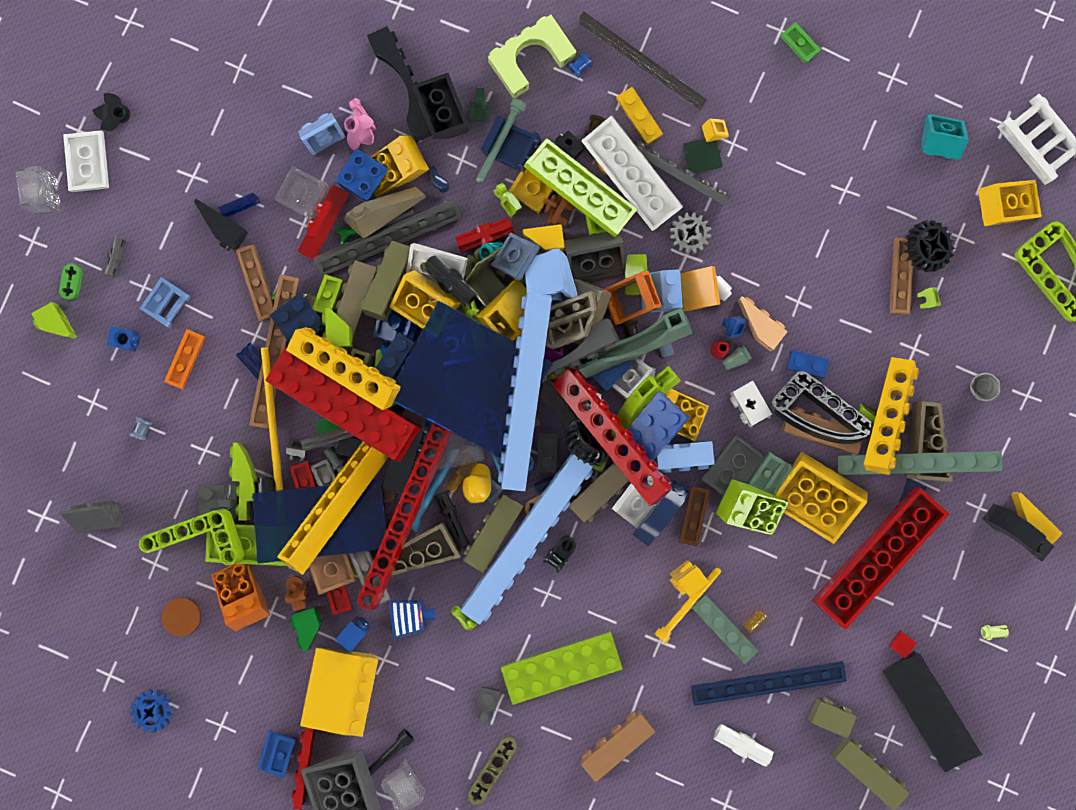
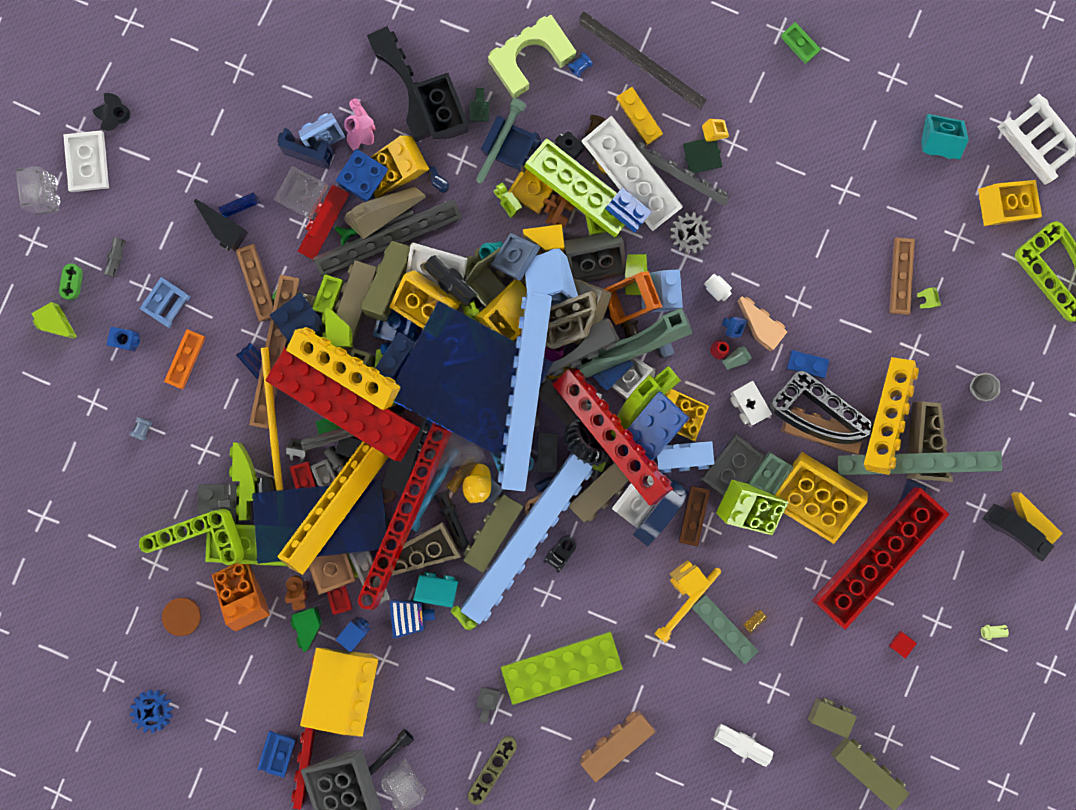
dark grey slope [60,501,123,533] -> none
red piece [455,217,514,253] -> none
light orange tile [680,266,720,311] -> none
dark blue tile [690,661,847,706] -> none
lime tile [852,403,877,429] -> none
black arch [882,651,982,772] -> none
black gear [903,220,955,272] -> none
none -> dark blue panel [277,128,335,170]
none -> teal slope [413,571,459,608]
none -> plate [605,187,652,233]

